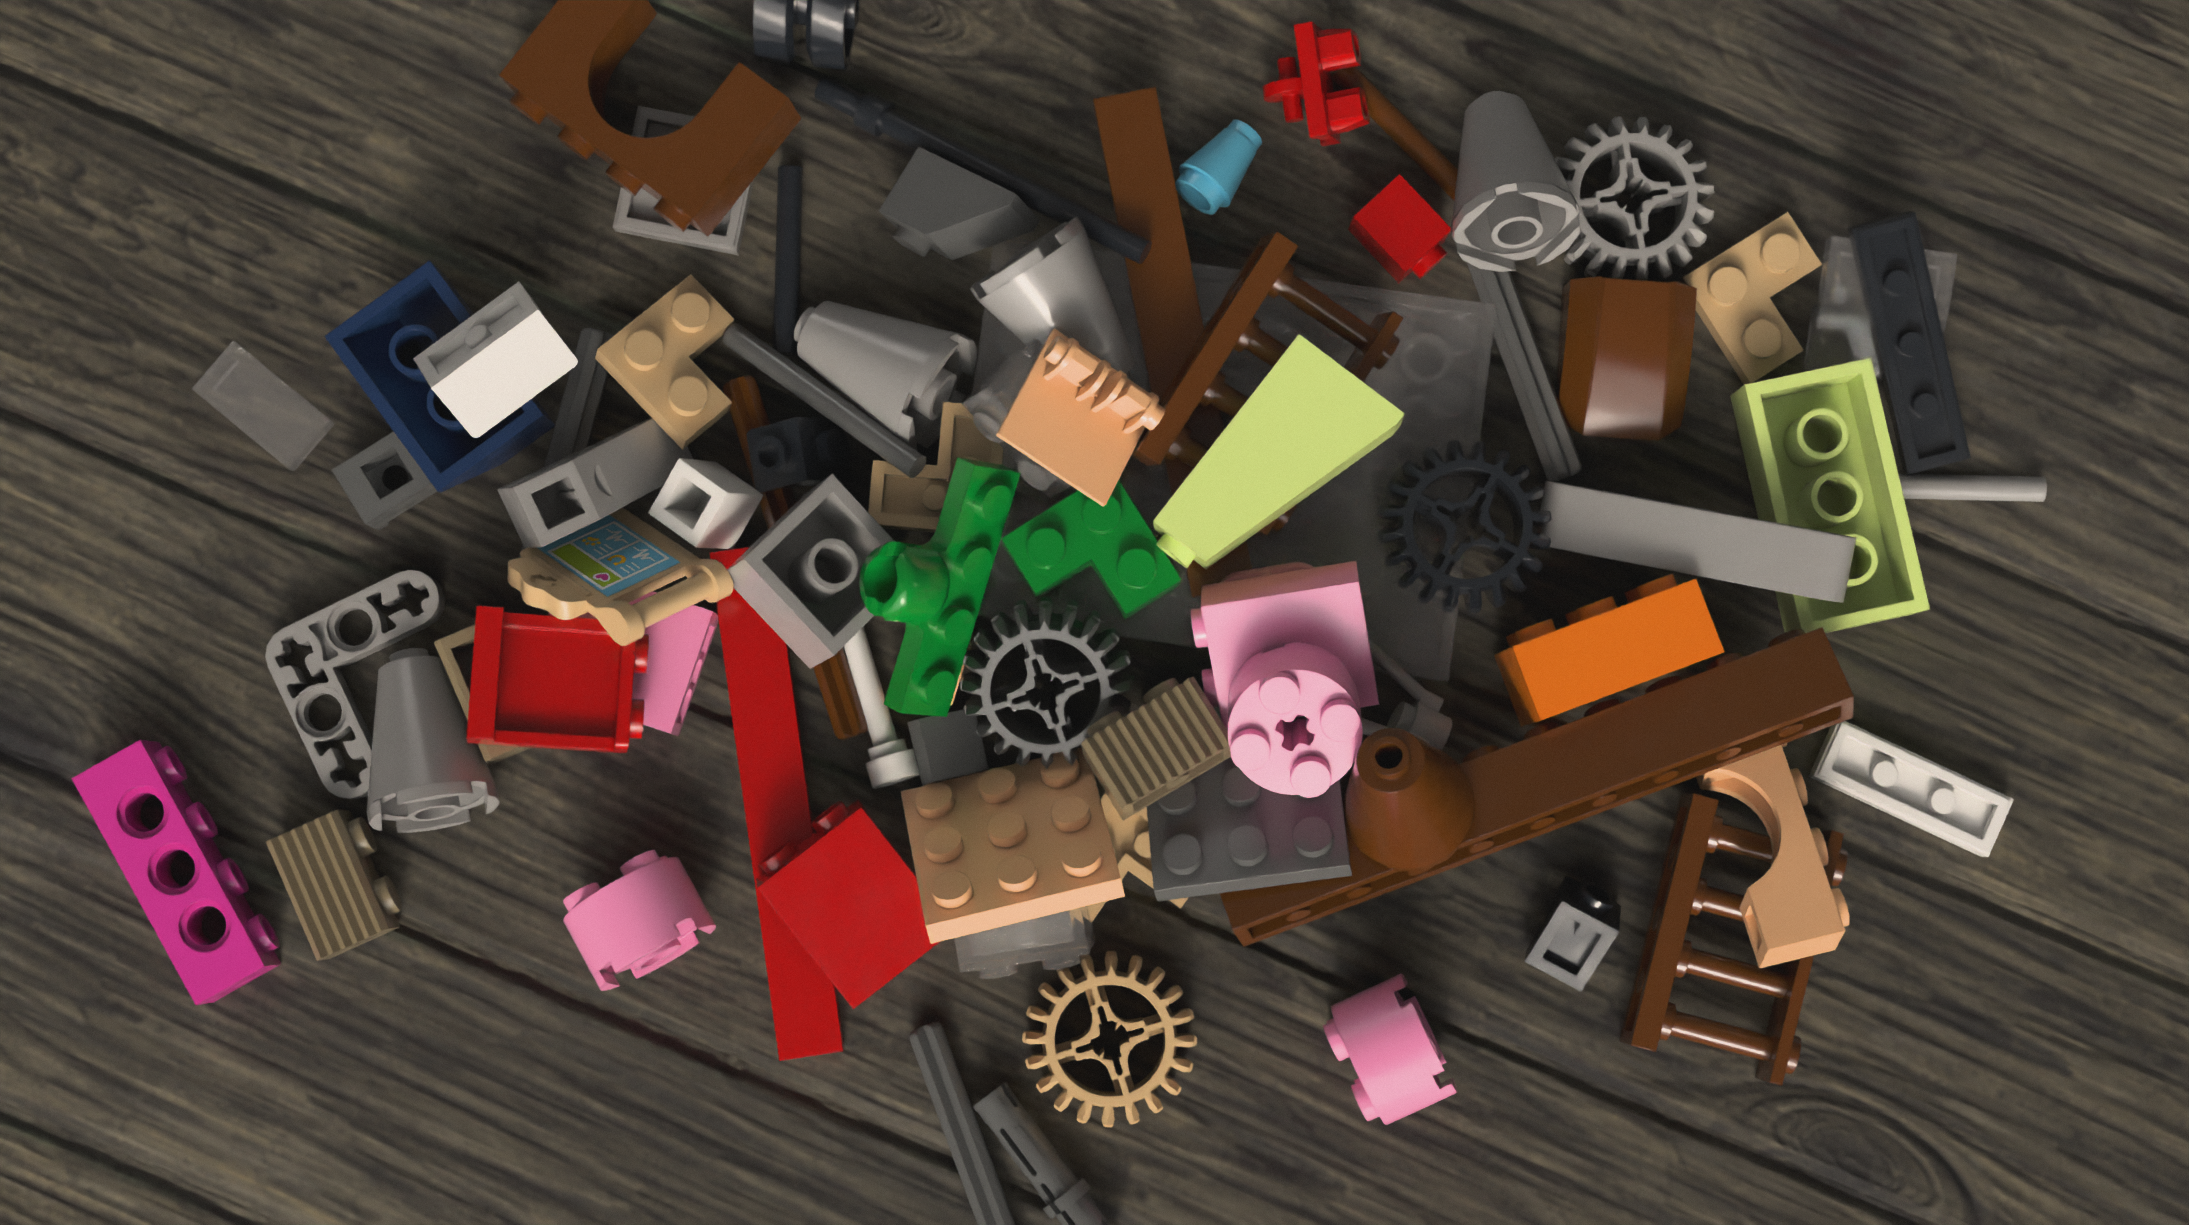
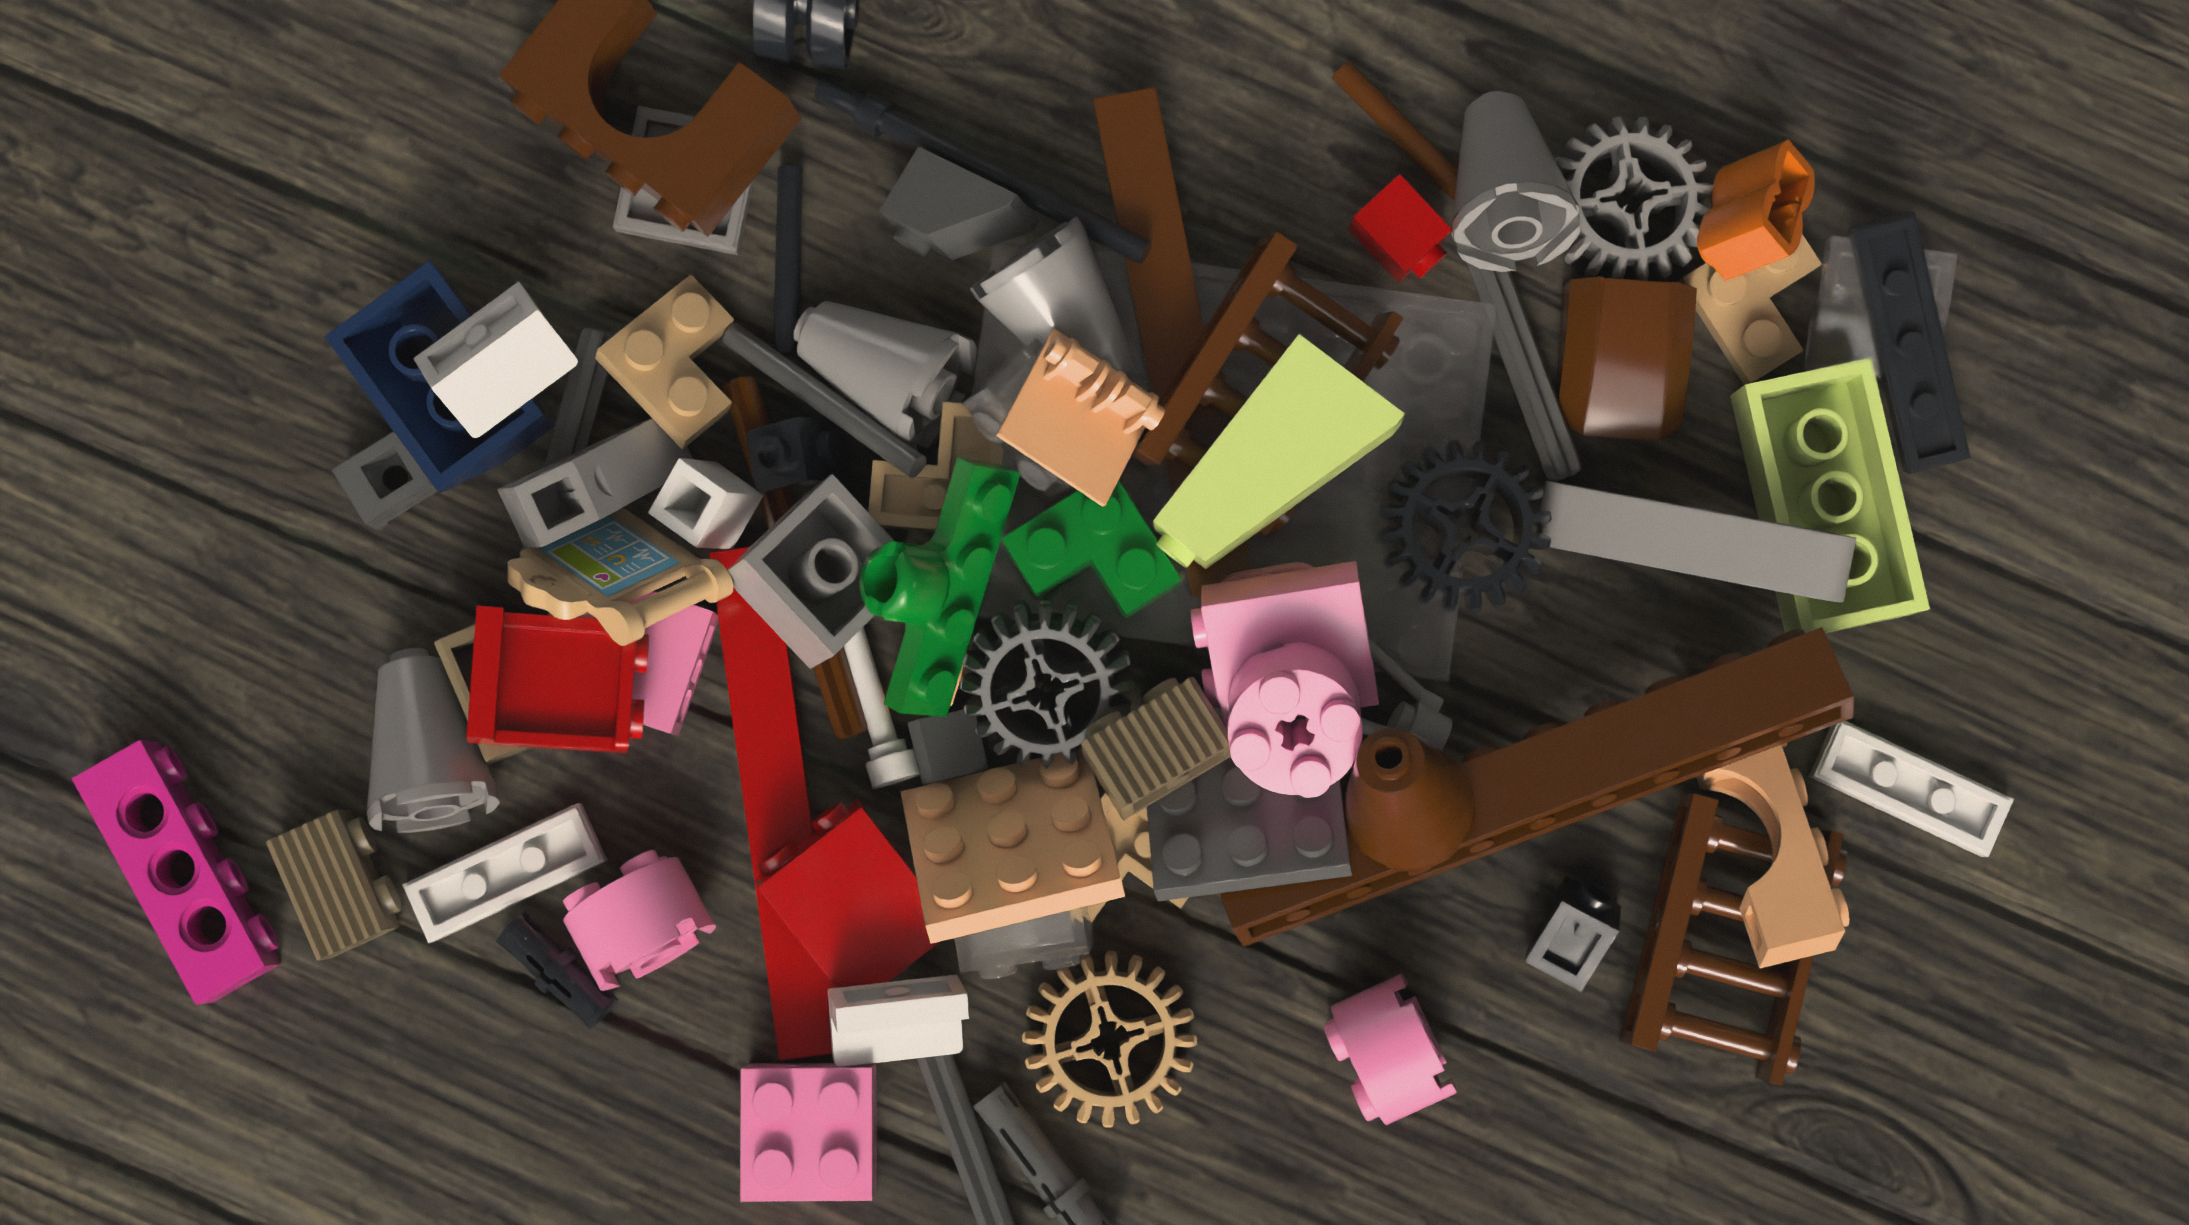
clear tile [192,340,335,471] -> none
light grey beam [265,570,446,799] -> none
medium azure cone [1175,120,1262,215] -> none
red hips [1262,21,1370,146] -> none
orange brick [1494,574,1725,726] -> none
light grey bar [1899,474,2047,502] -> none
none -> white tile [402,803,608,943]
none -> black pin [496,912,619,1030]
none -> bright pink brick [740,1063,877,1202]
none -> white panel [828,975,969,1067]
none -> orange brick [1697,139,1815,281]

